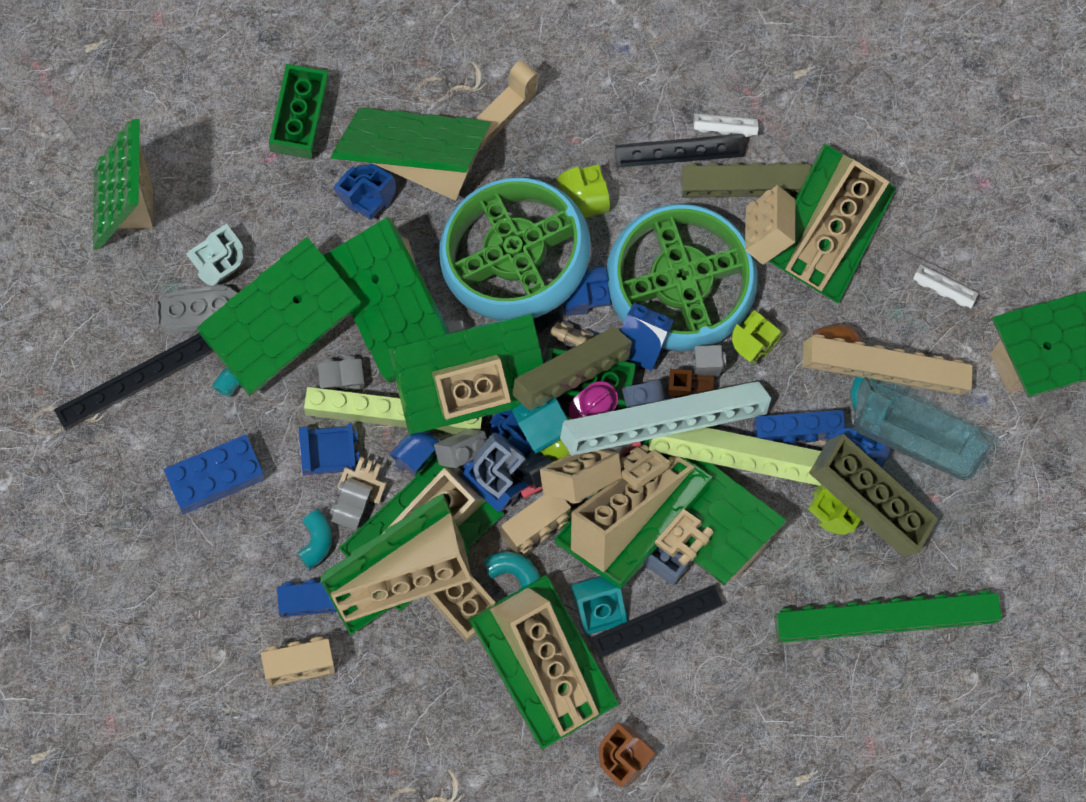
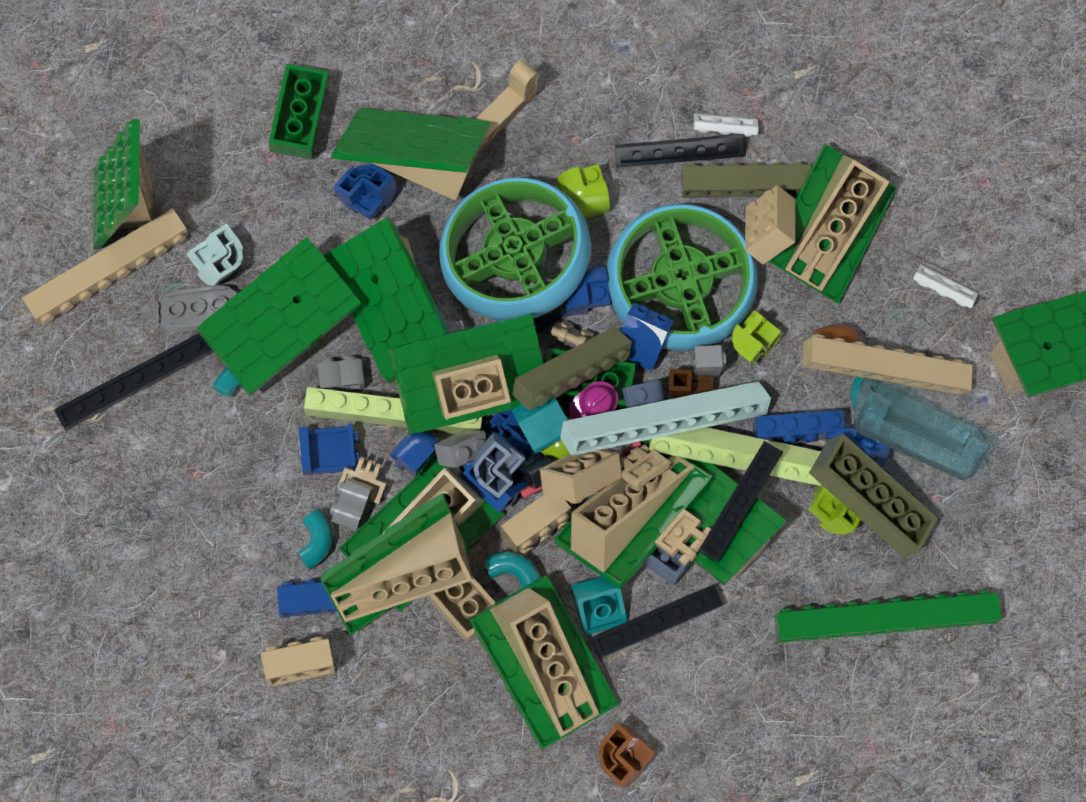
blue brick [163,434,265,515] -> none
none -> tan brick [22,208,188,326]
none -> black plate [698,441,783,563]

